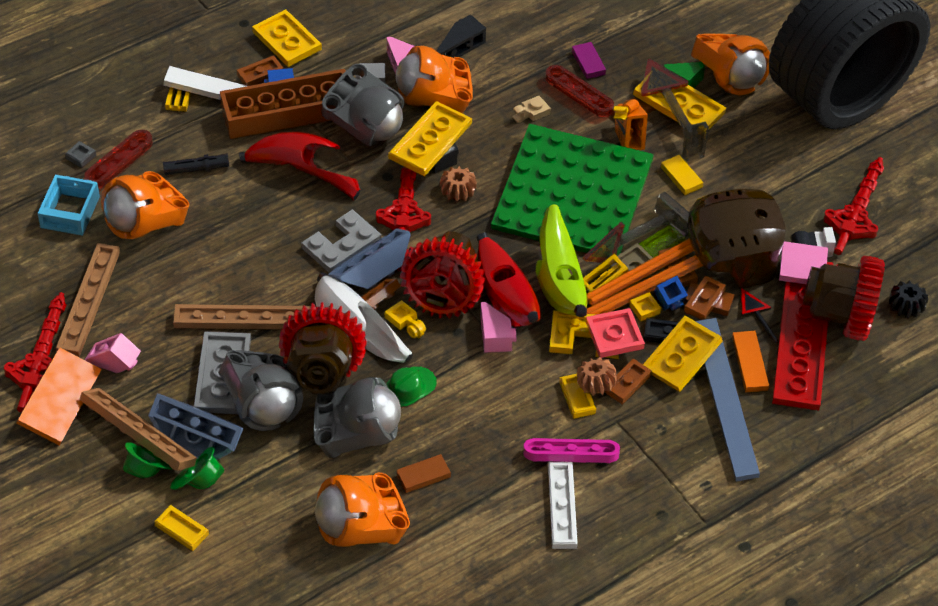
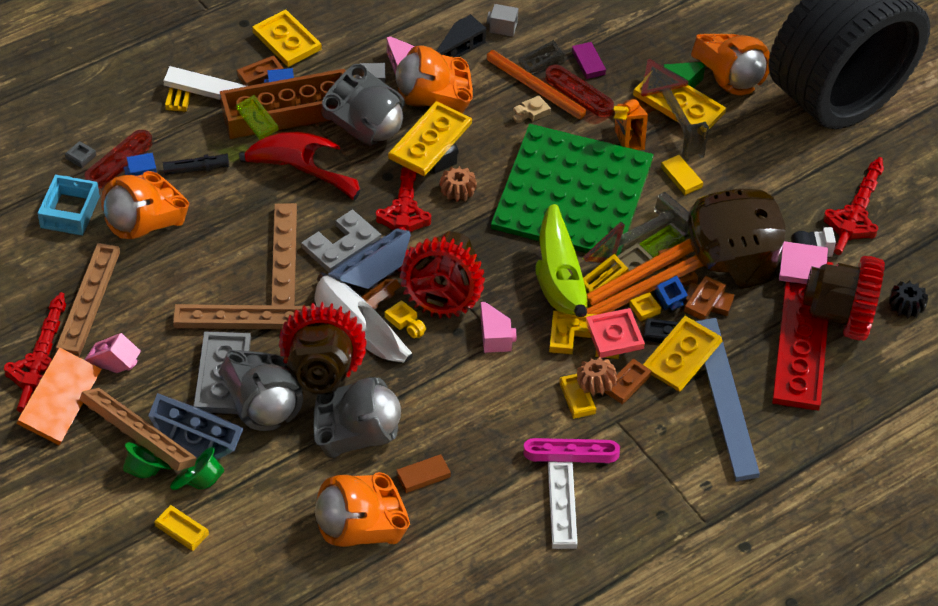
green piece [386,367,437,407] -> none
red piece [476,232,540,327] -> none
orange tile [732,331,769,392] -> none
piece [741,288,778,343] -> none
none -> blue brick [124,153,157,176]
none -> clear neon green tile [236,95,278,140]
none -> medium nougat plate [271,203,297,306]
none -> light grey brick [487,4,518,37]
none -> orange axle [487,50,586,120]
none -> clear smoke slope [518,40,566,74]

